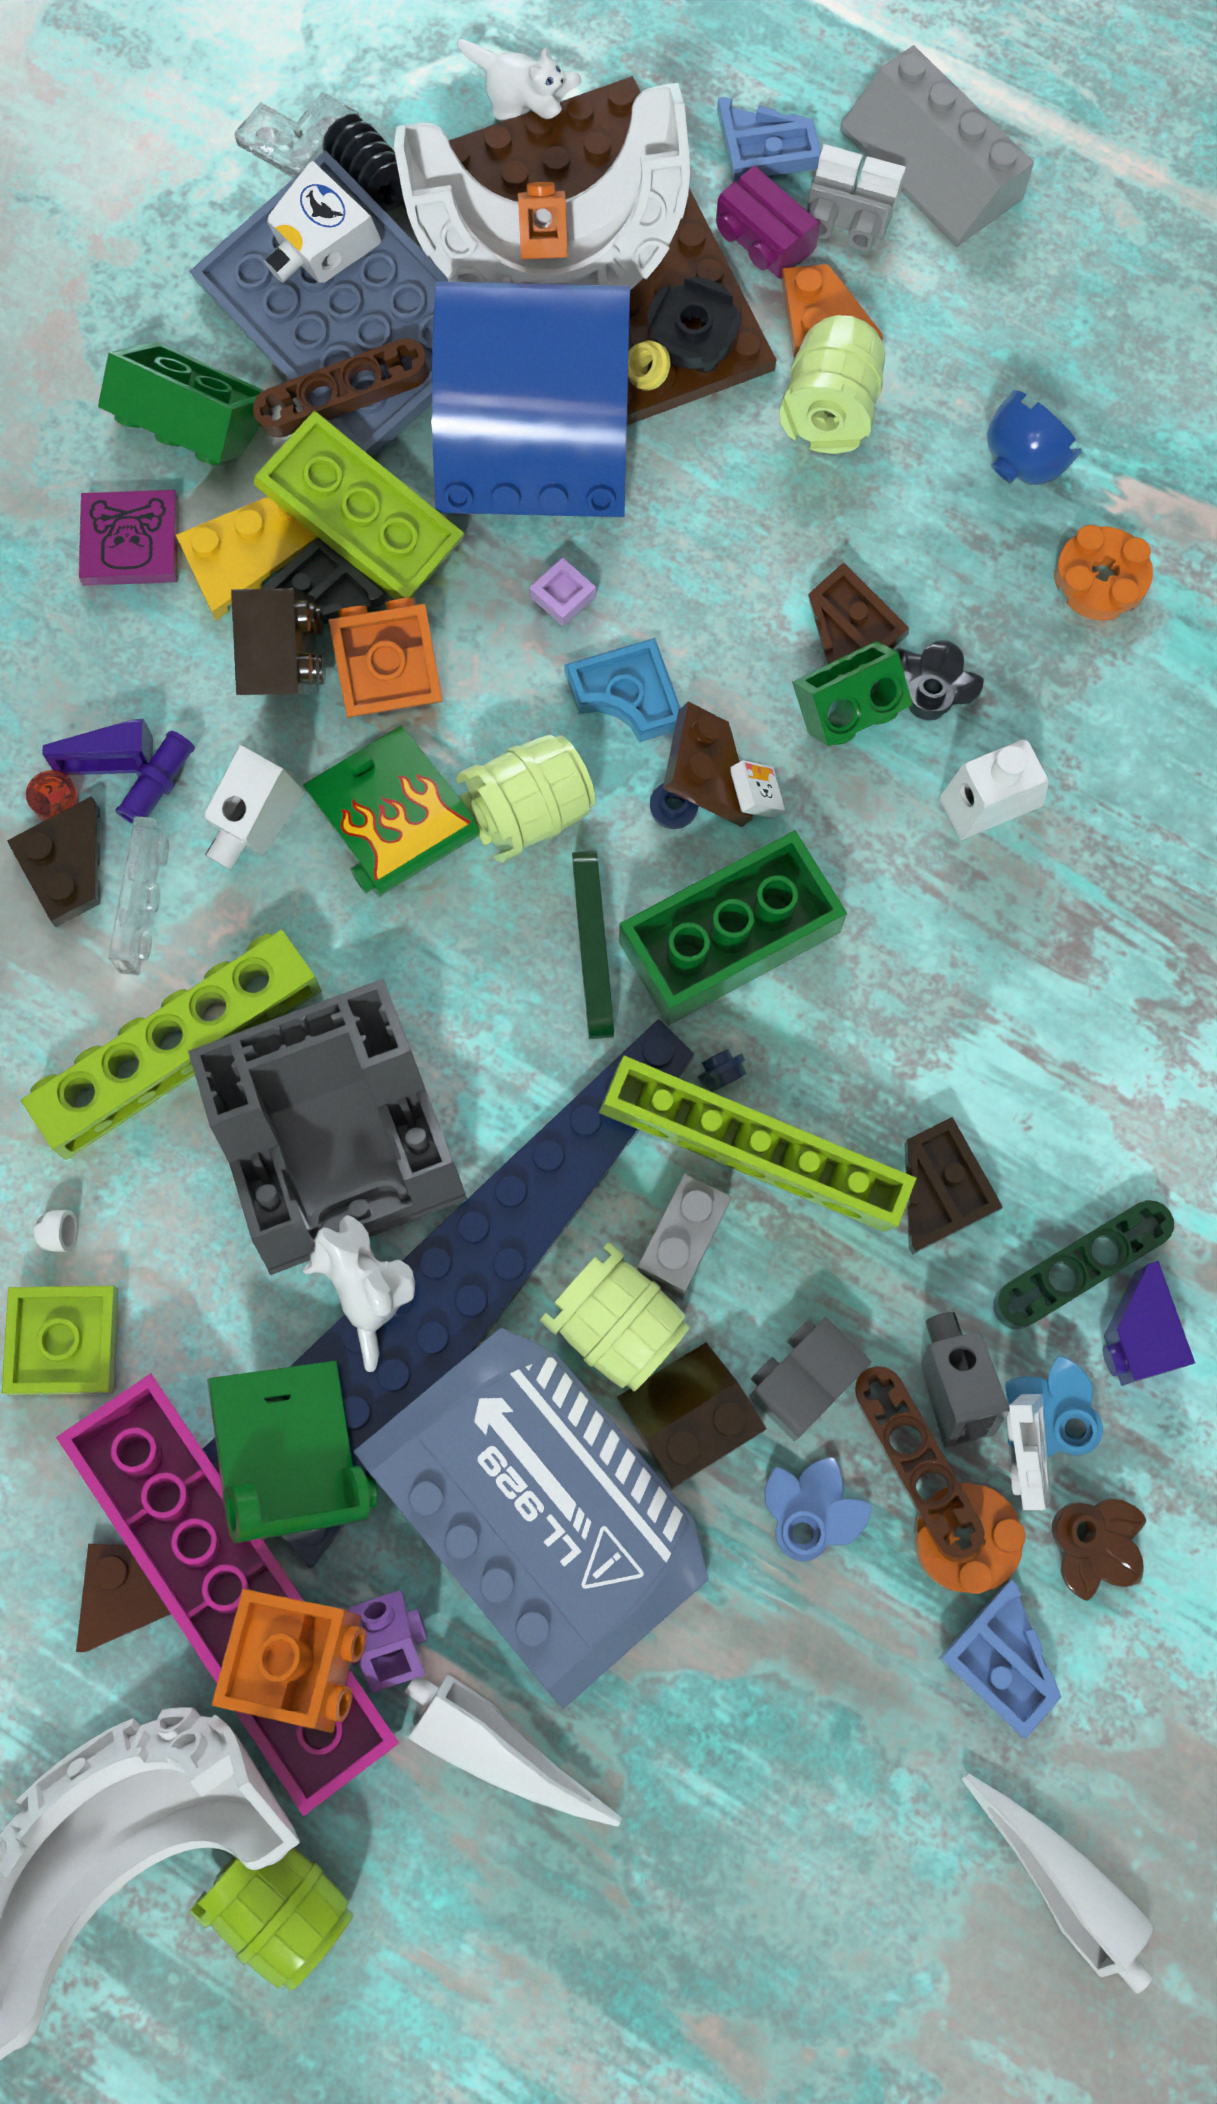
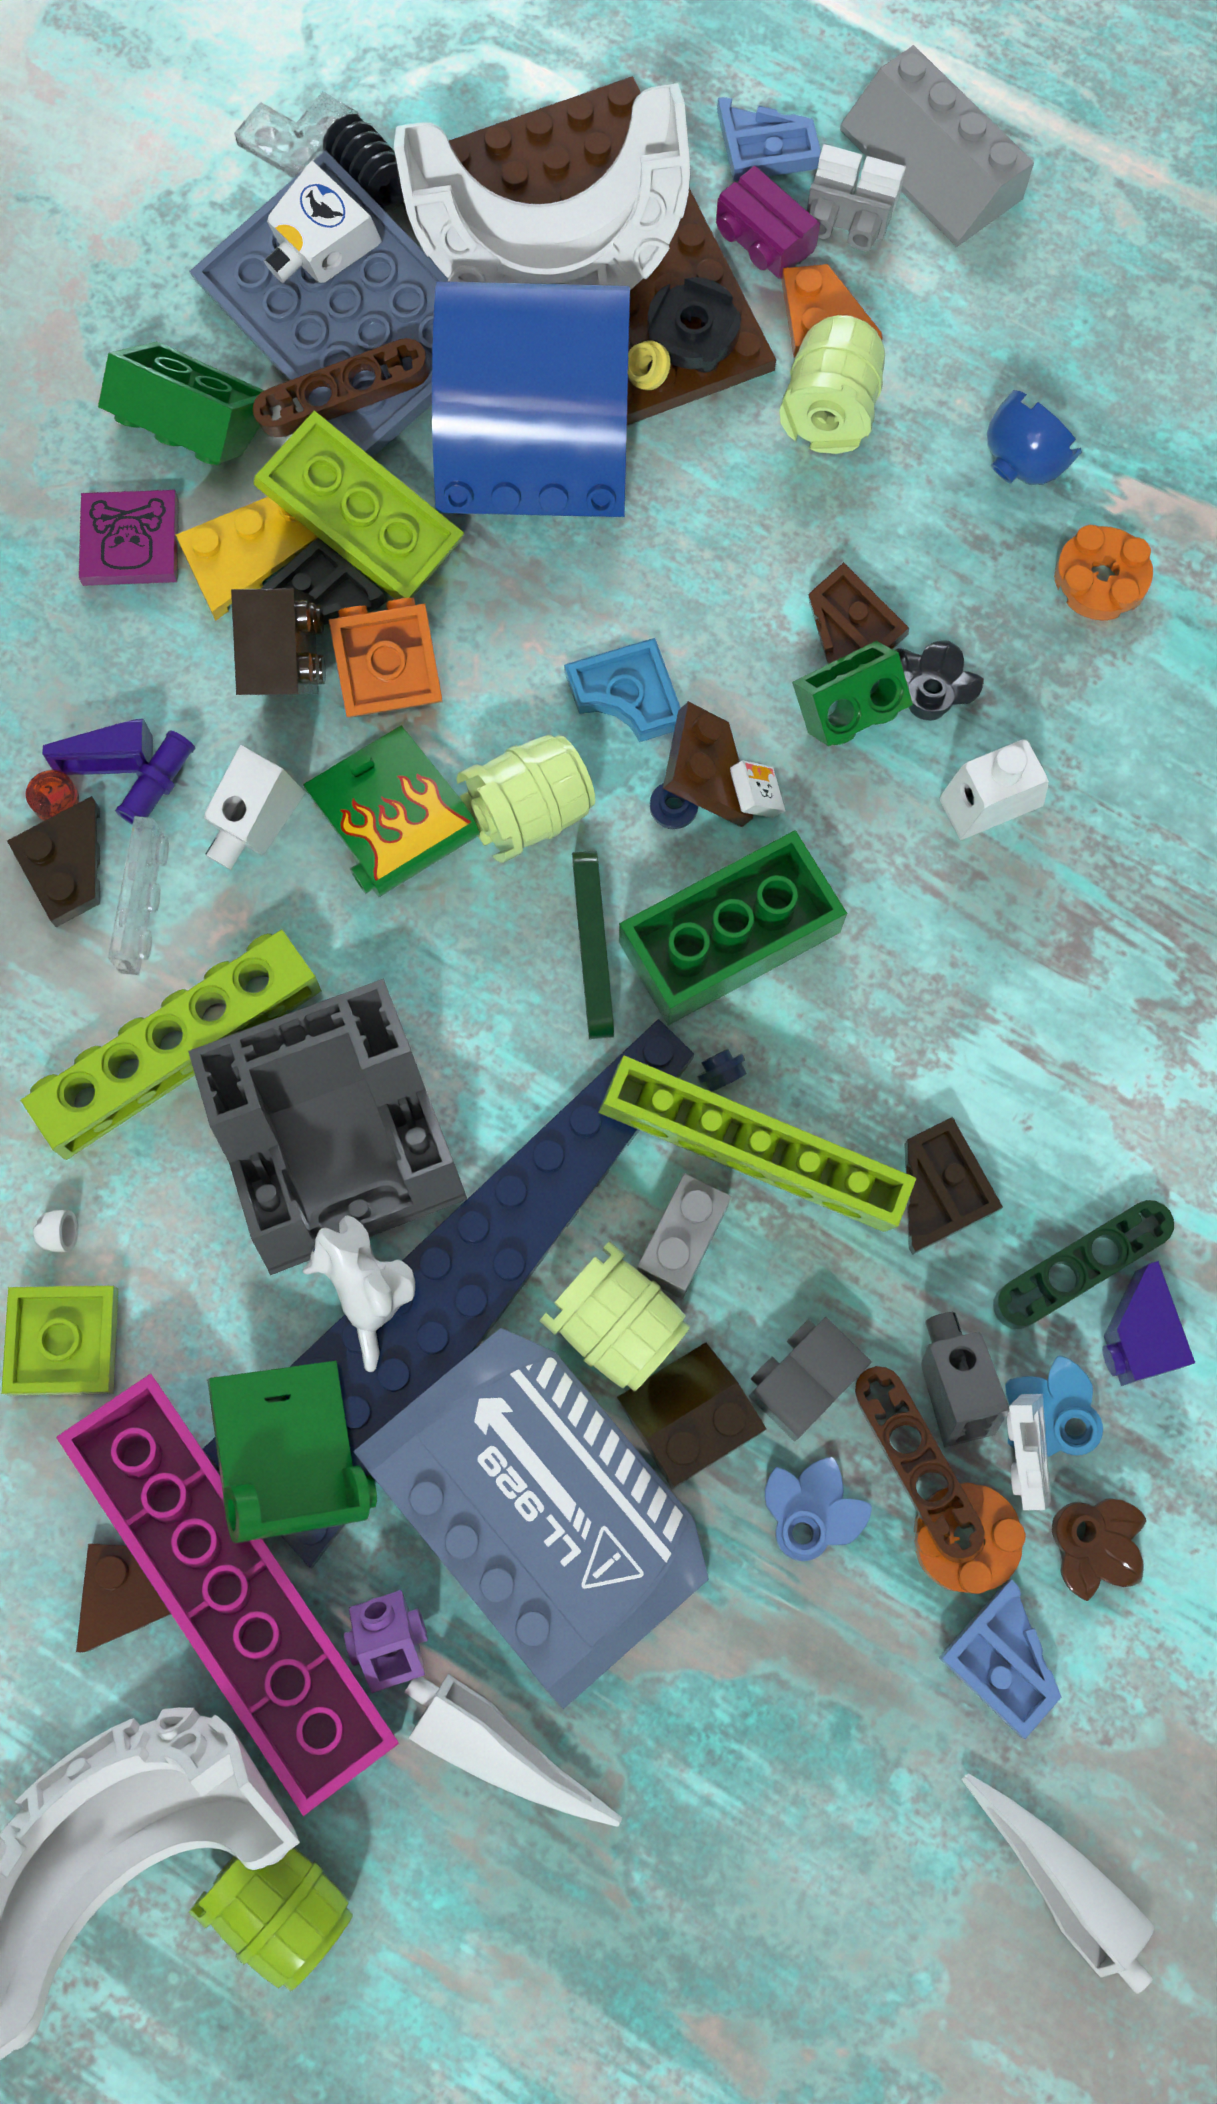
orange plate [211,1589,367,1733] -> none
white animal [457,39,581,122] -> none
orange brick [518,182,568,260] -> none
lavender plate [529,557,596,627] -> none

